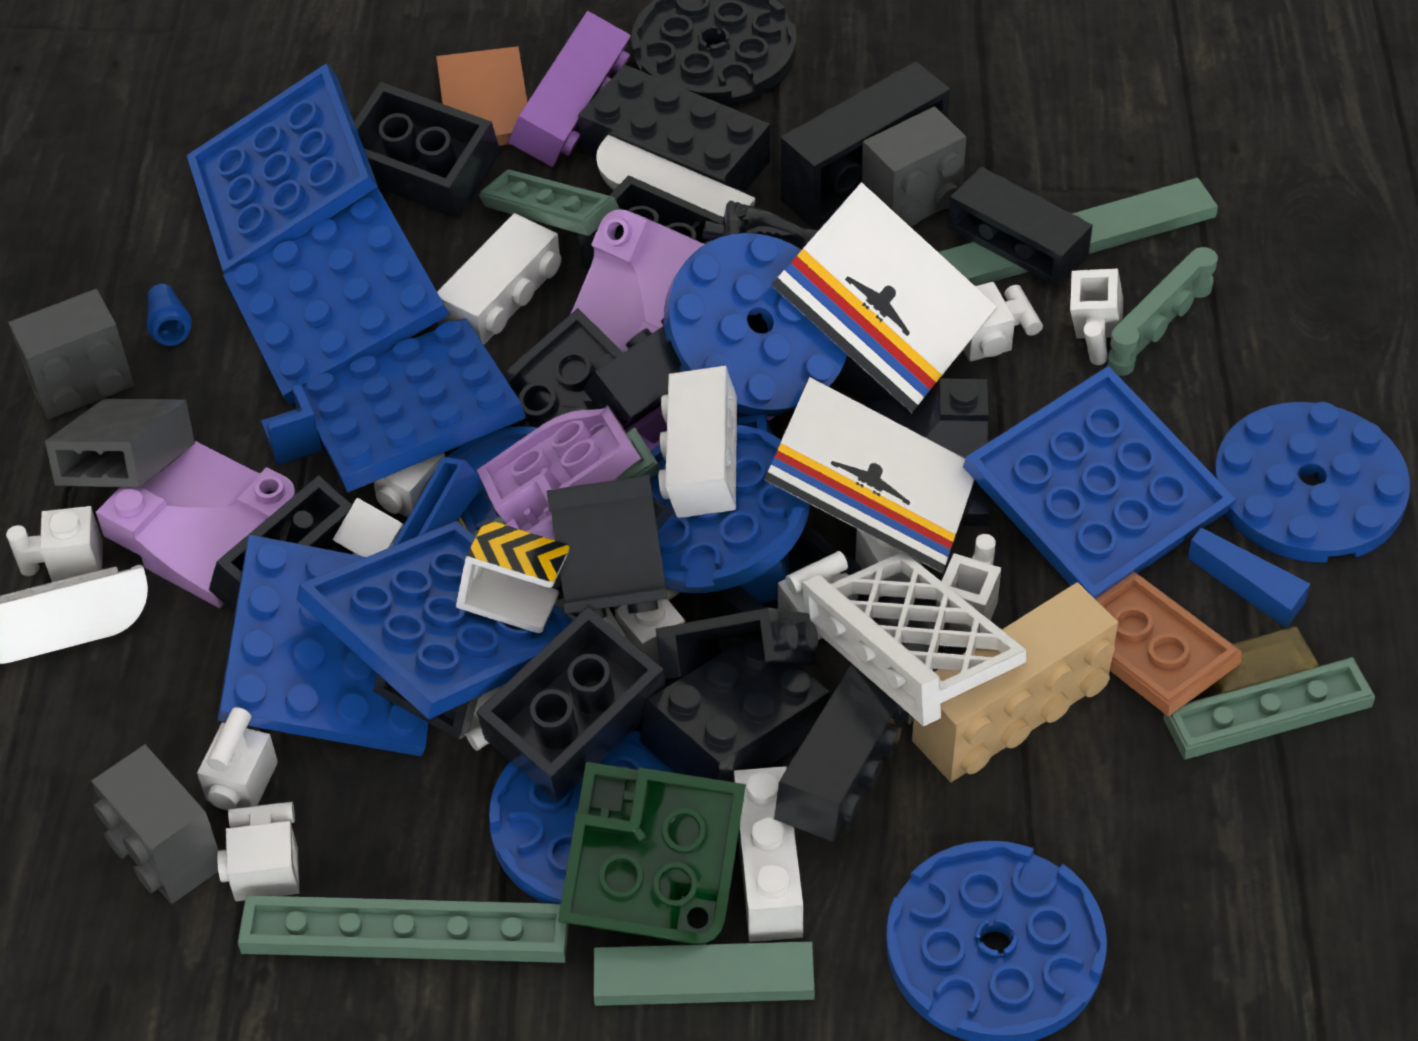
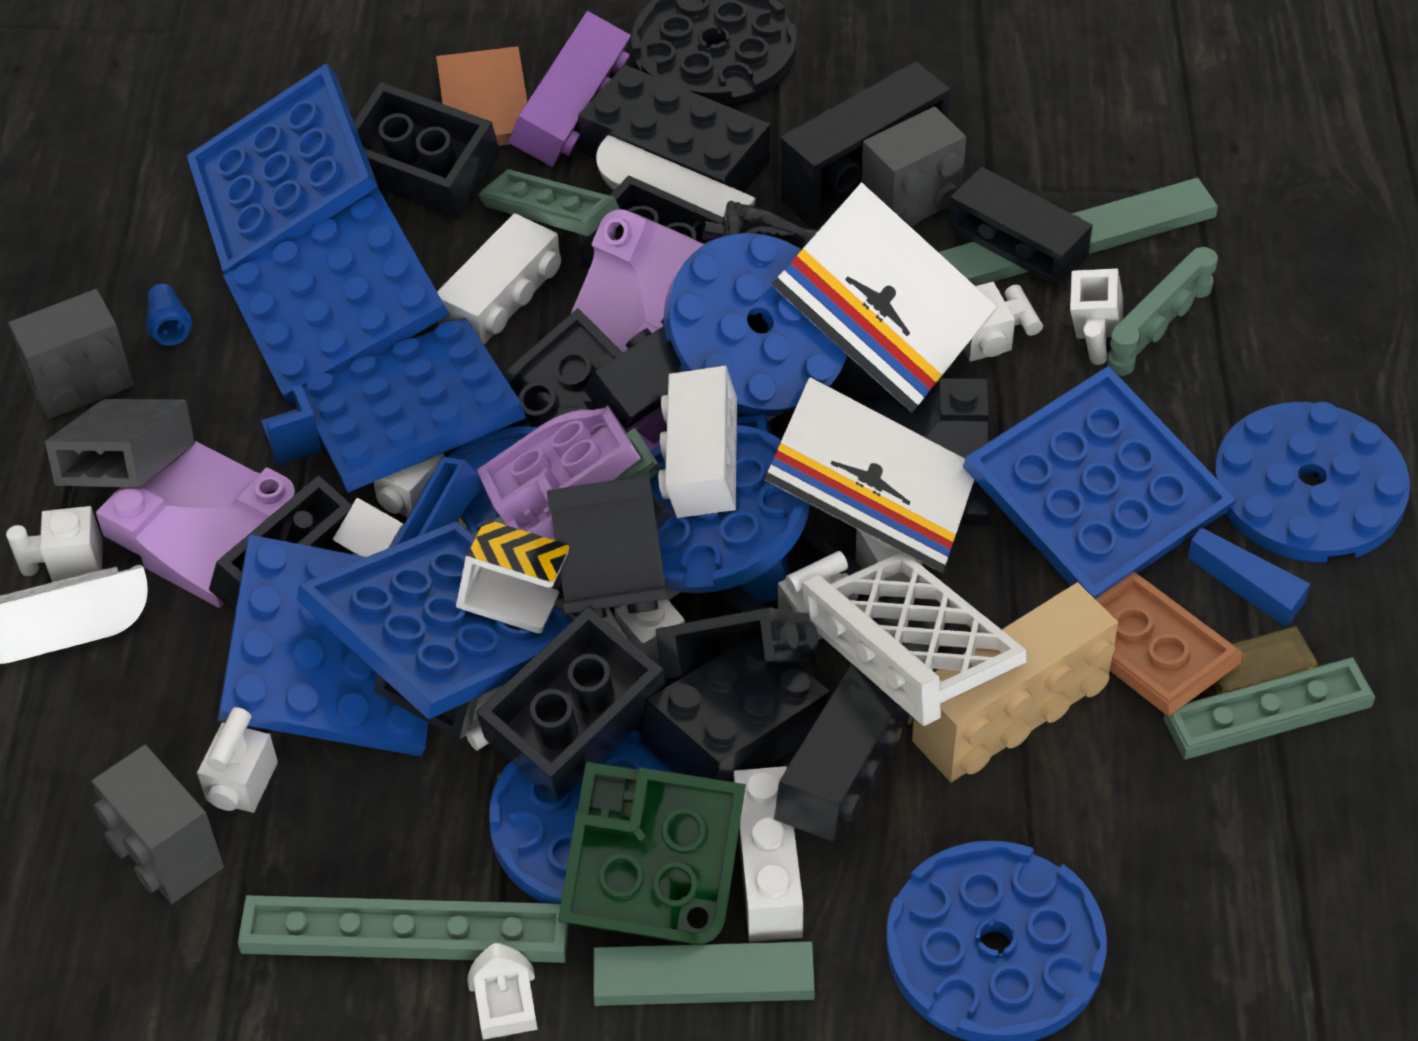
white brick [217,802,300,901] -> none
white brick [936,534,1001,632] -> none
none -> white tile [467,943,538,1040]

